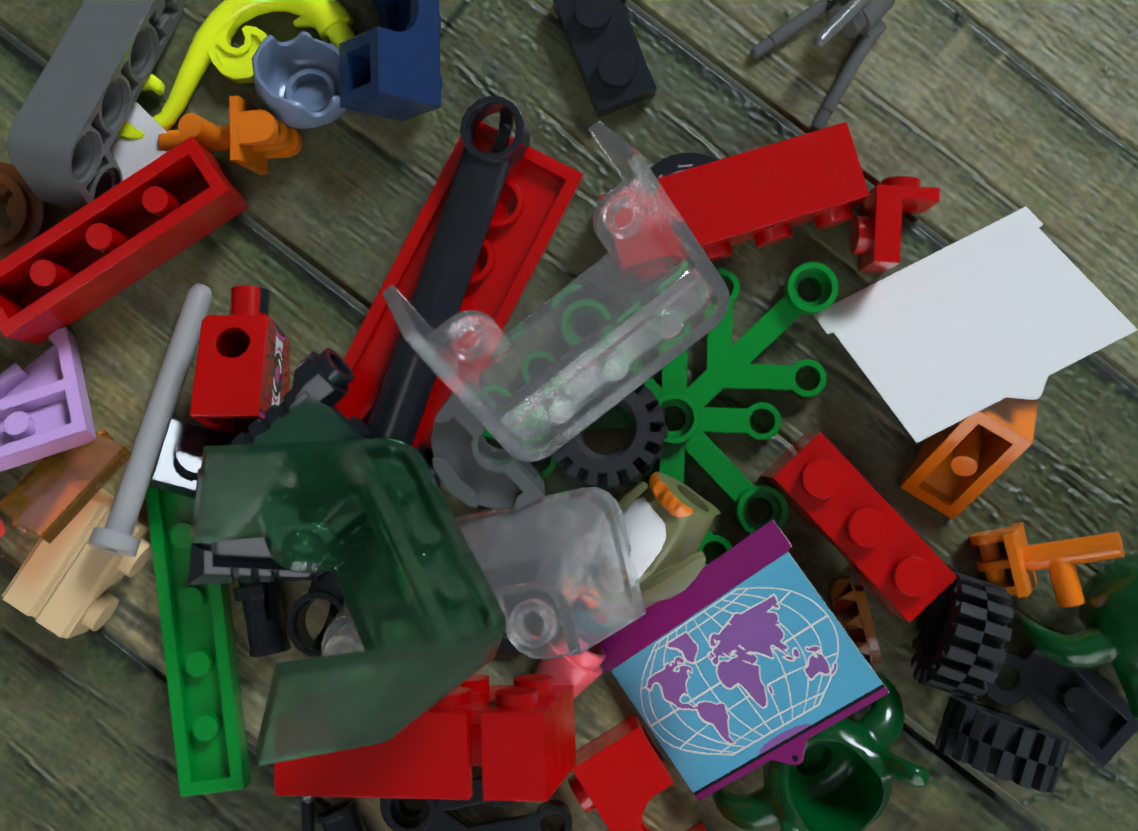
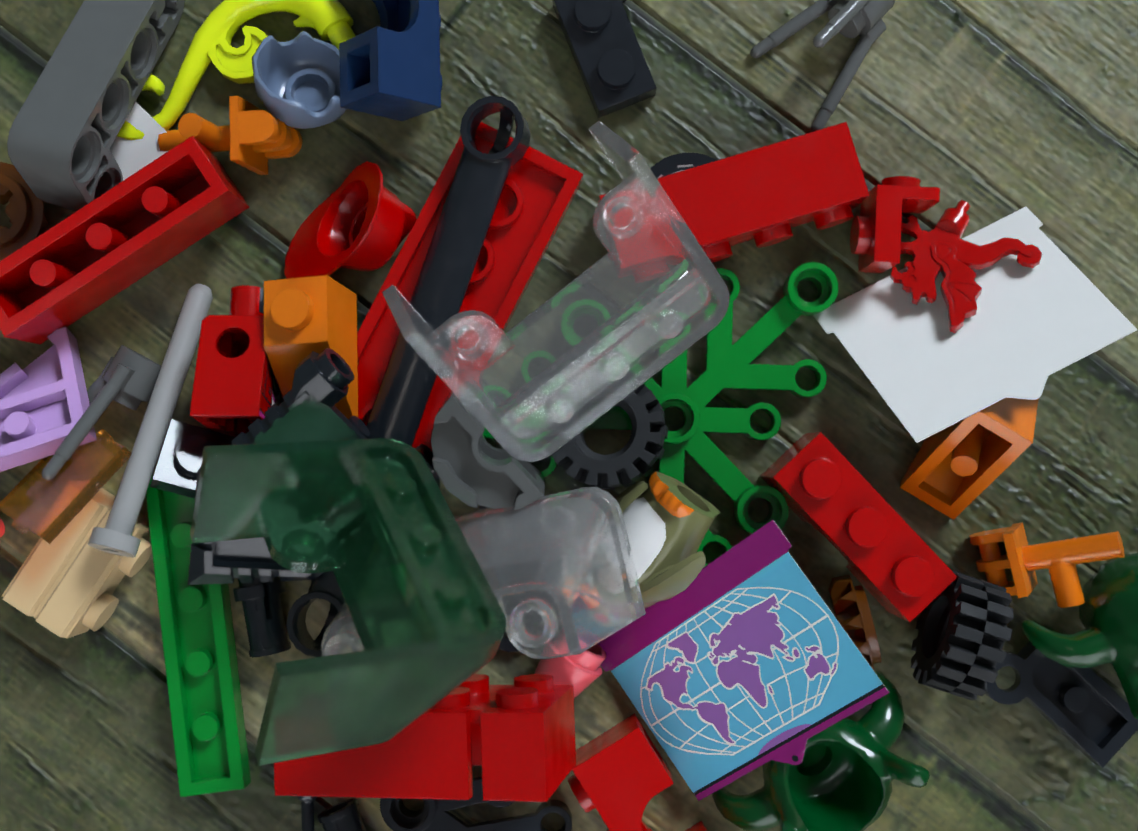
black tyre [934,696,1070,793] -> none
none -> dark grey plant [42,345,161,480]
none -> orange slope [264,275,358,419]
none -> red piece [284,161,417,279]
none -> red piece [890,200,1042,333]

